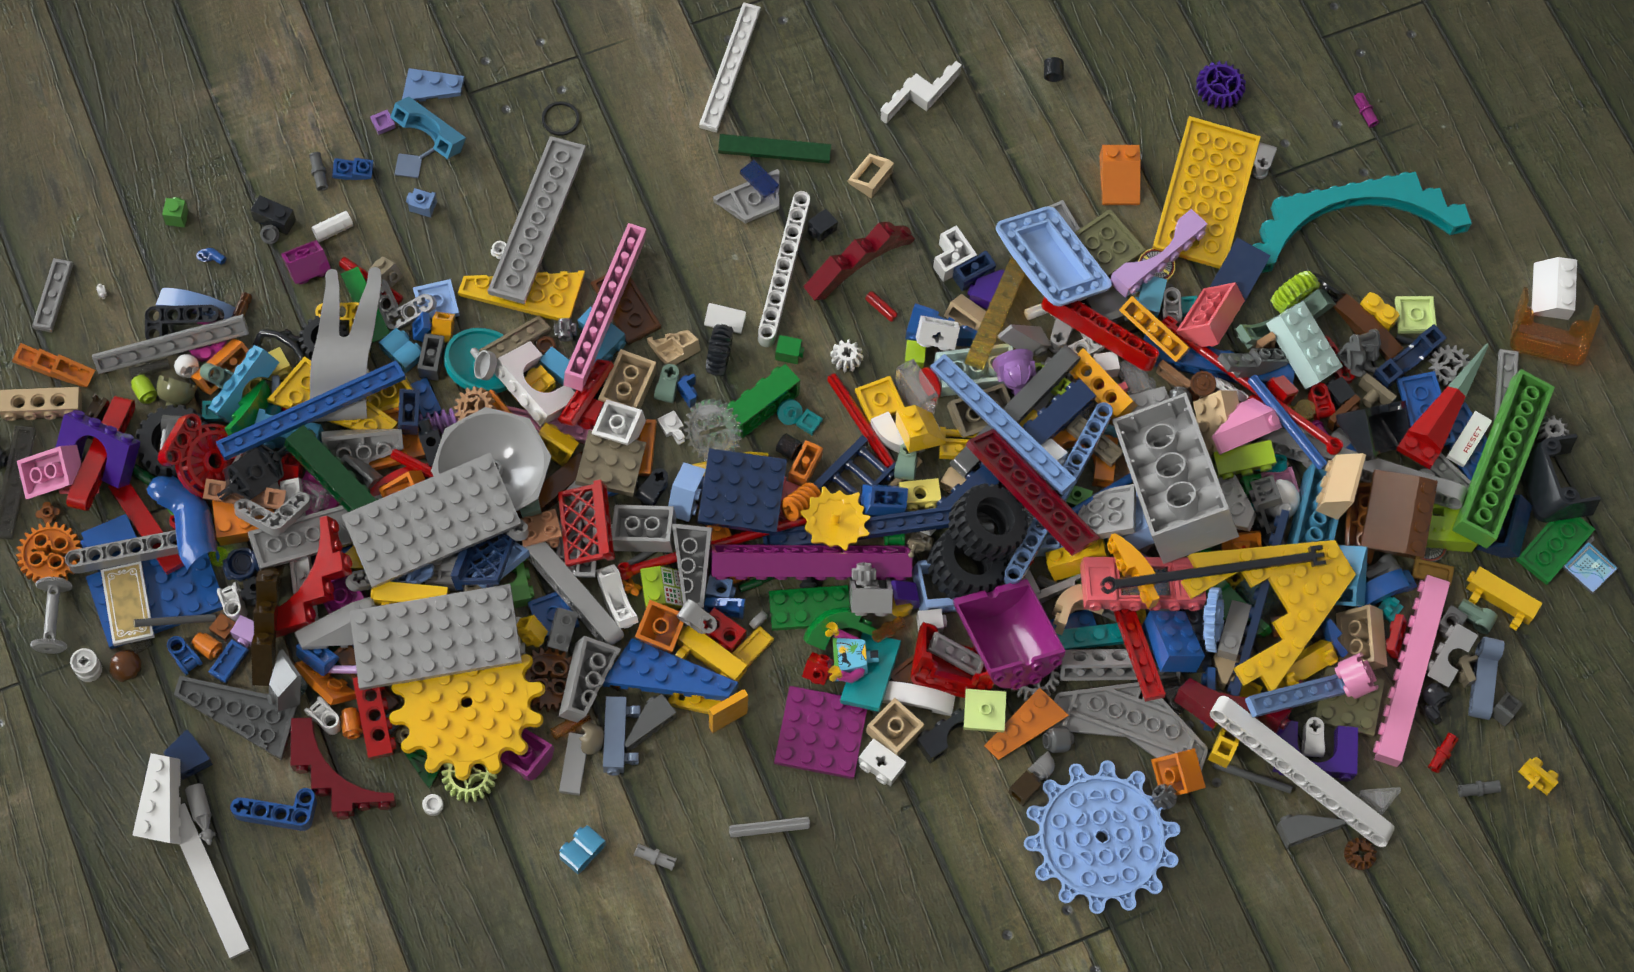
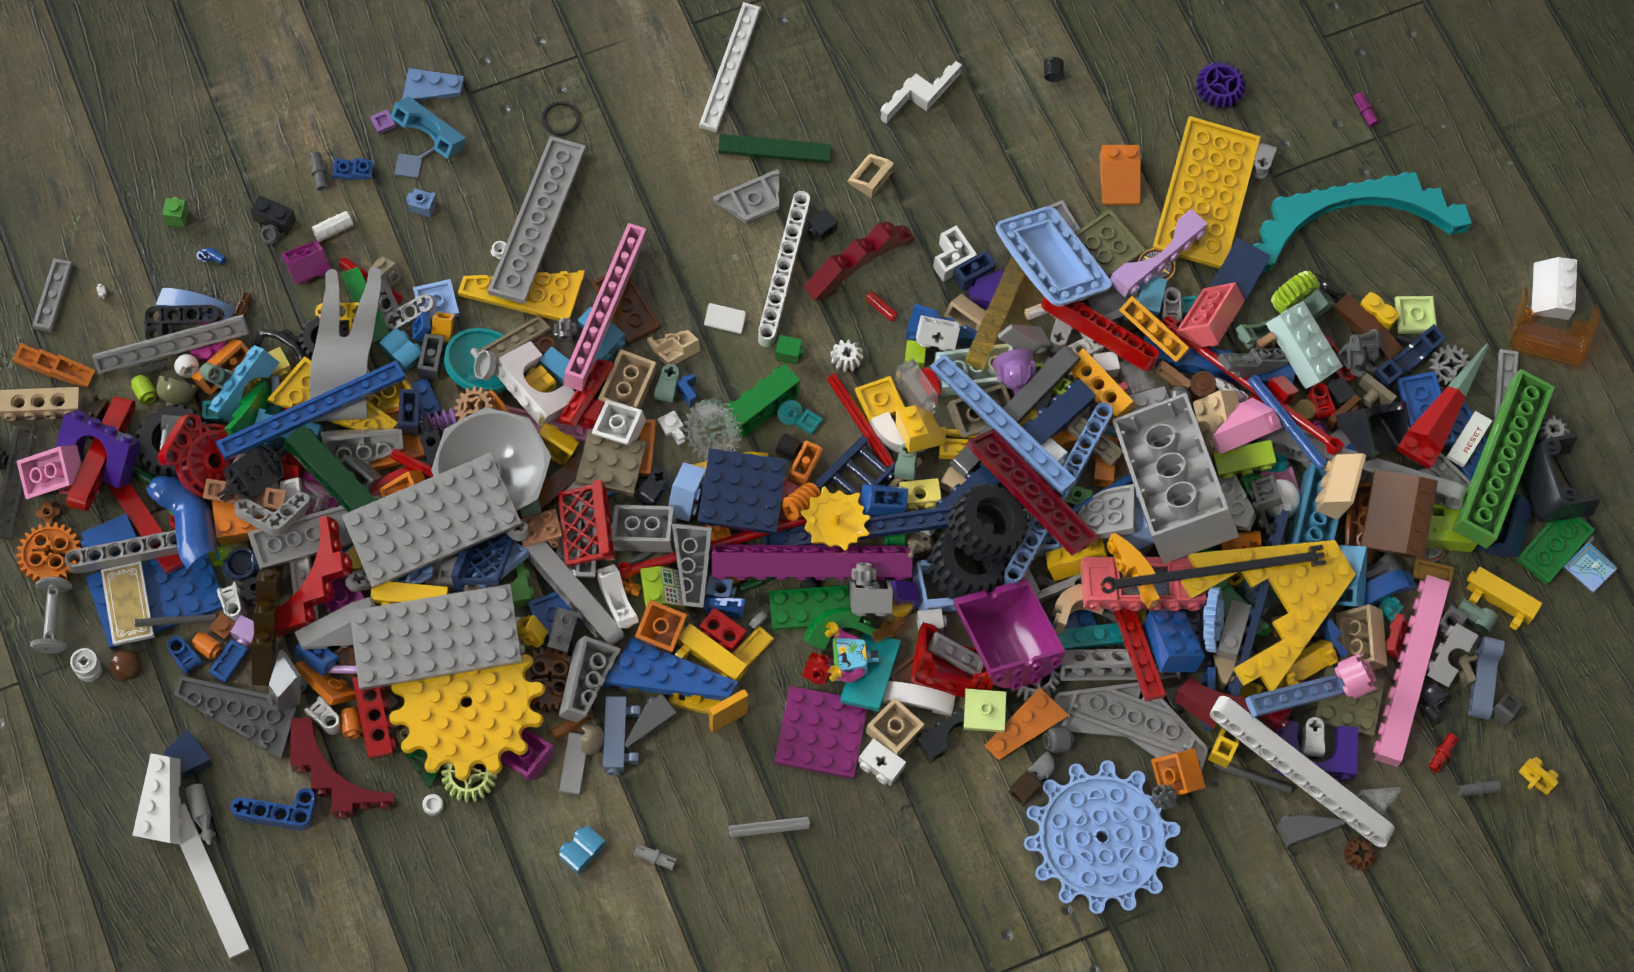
light grey piece [677,599,717,634] -> none
black gear [706,324,733,376] -> none
clear blue tile [740,160,779,198] -> none

